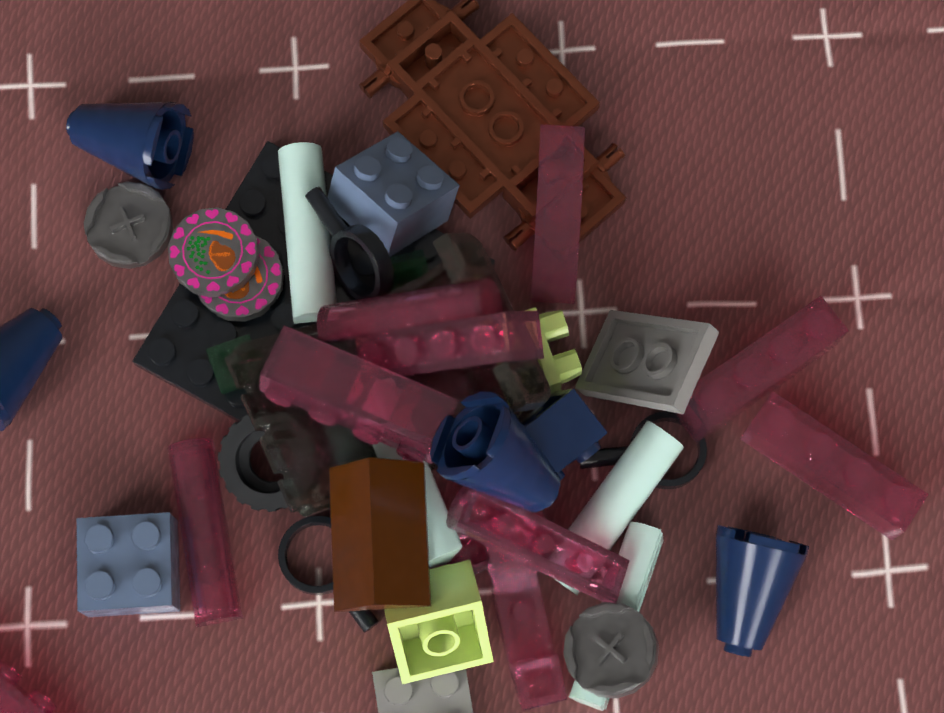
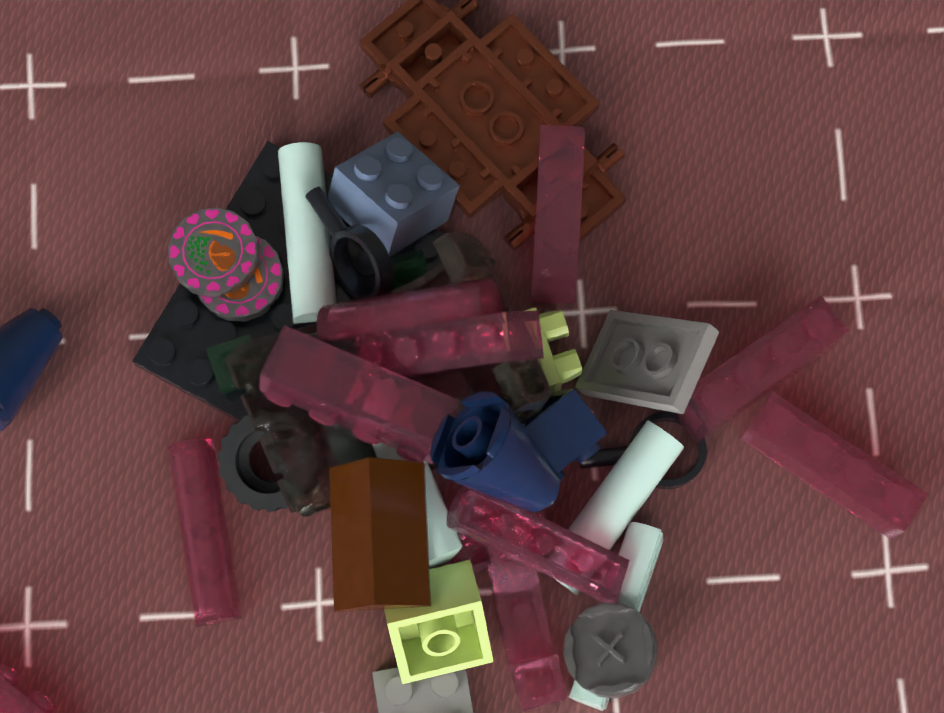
dark blue cone [66,102,194,190] -> none
sand blue brick [76,512,180,617] -> none
flat silver tile [84,181,173,269] -> none
black piece [278,516,379,633] -> none
dark blue cone [716,525,809,657] -> none

